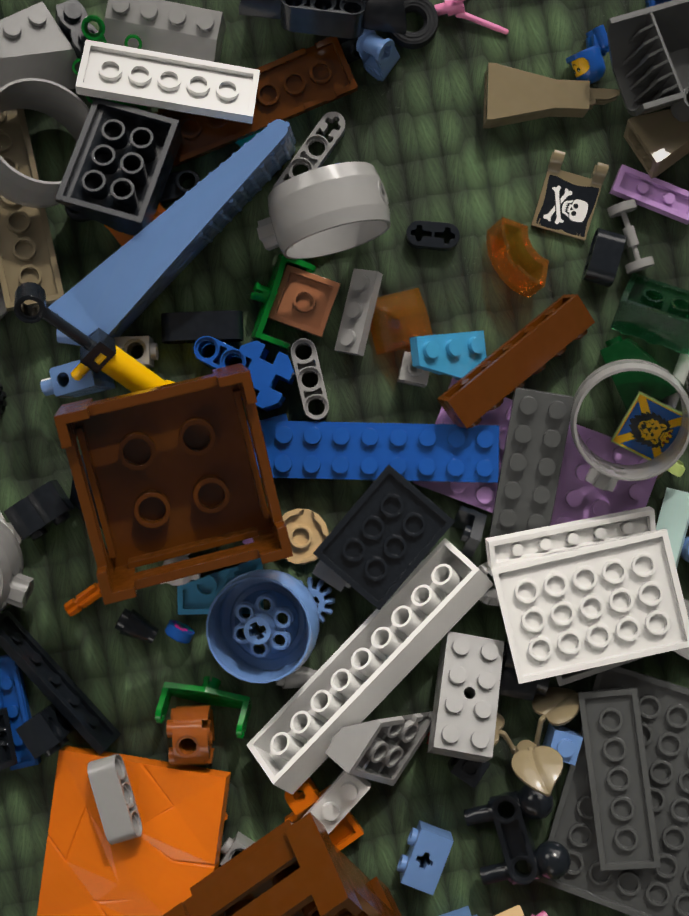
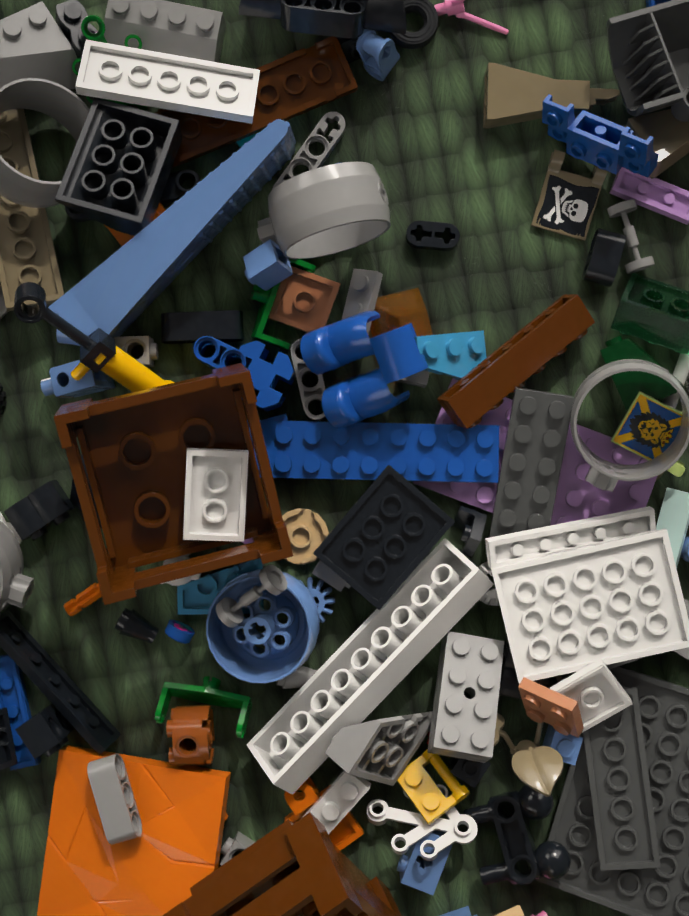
clear orange brick [486,217,549,298] -> none
blue piece [565,25,609,84] -> none
none -> white plate [183,448,249,542]
none -> light grey wheel [216,564,287,628]
none -> medium blue brick [243,239,293,291]
none -> blue piece [300,311,428,429]
none -> white plant [366,784,478,861]
none -> yellow plate [397,749,470,825]
none -> nougat plate [518,677,584,738]
none -> blue bracket [542,94,659,178]
none -> white tile [550,658,633,733]

